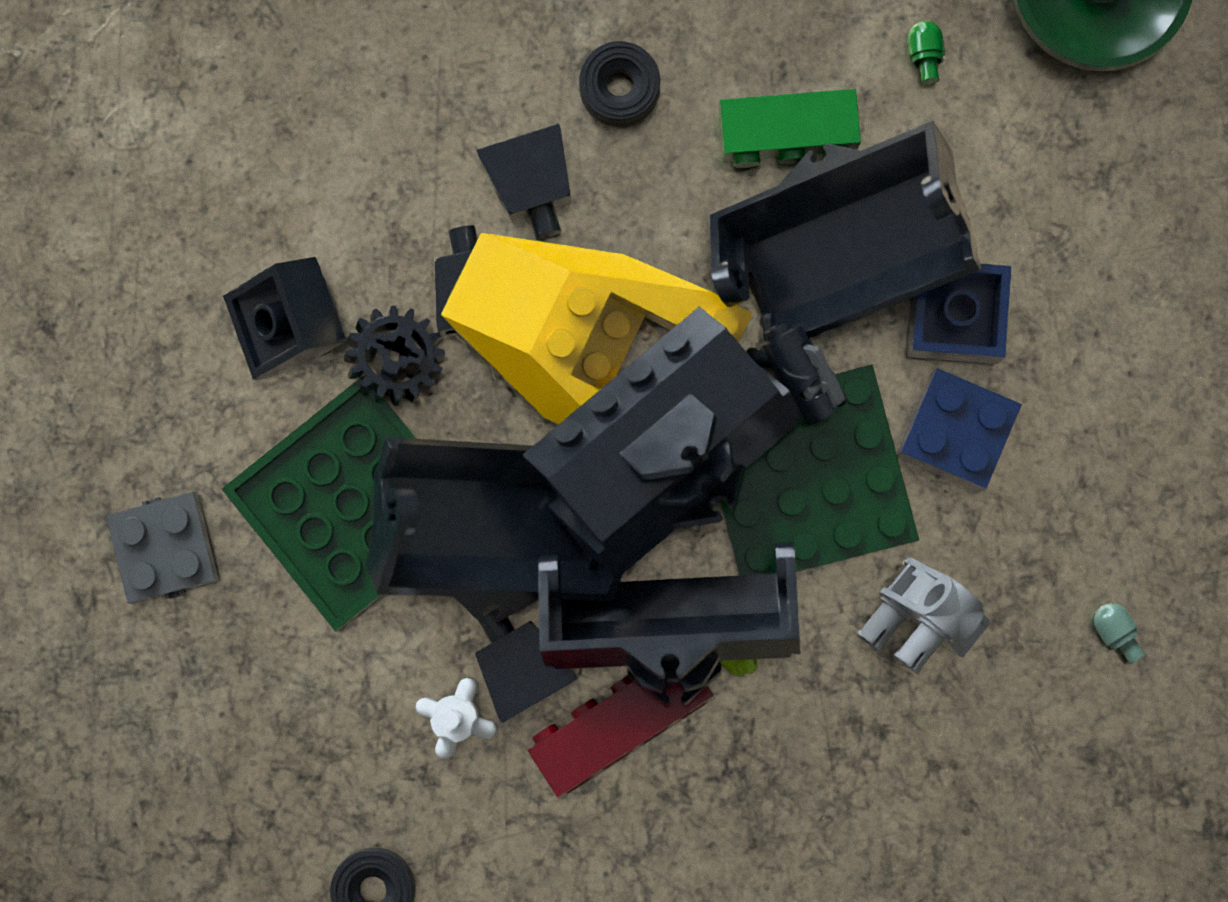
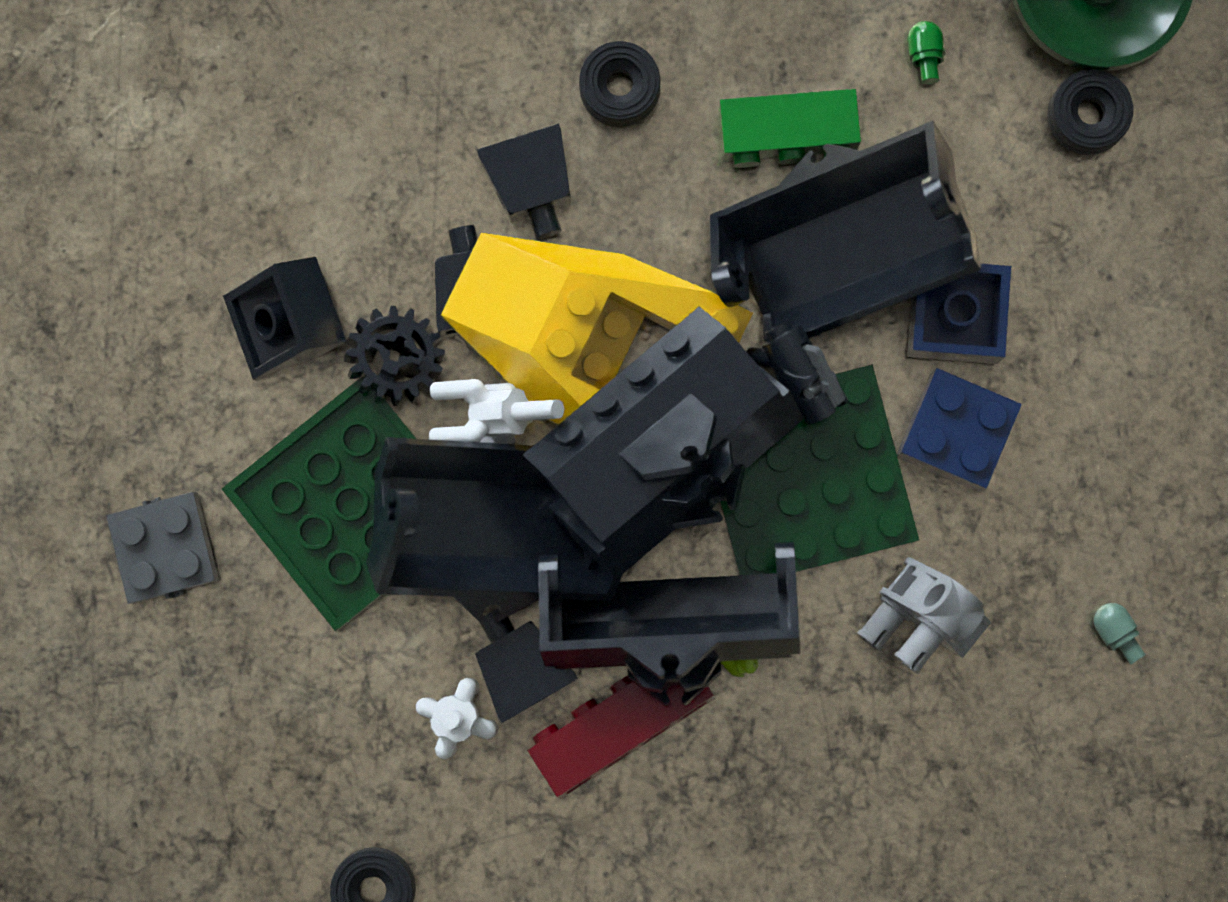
none -> white plant [429,379,564,444]
none -> black tyre [1048,69,1134,155]

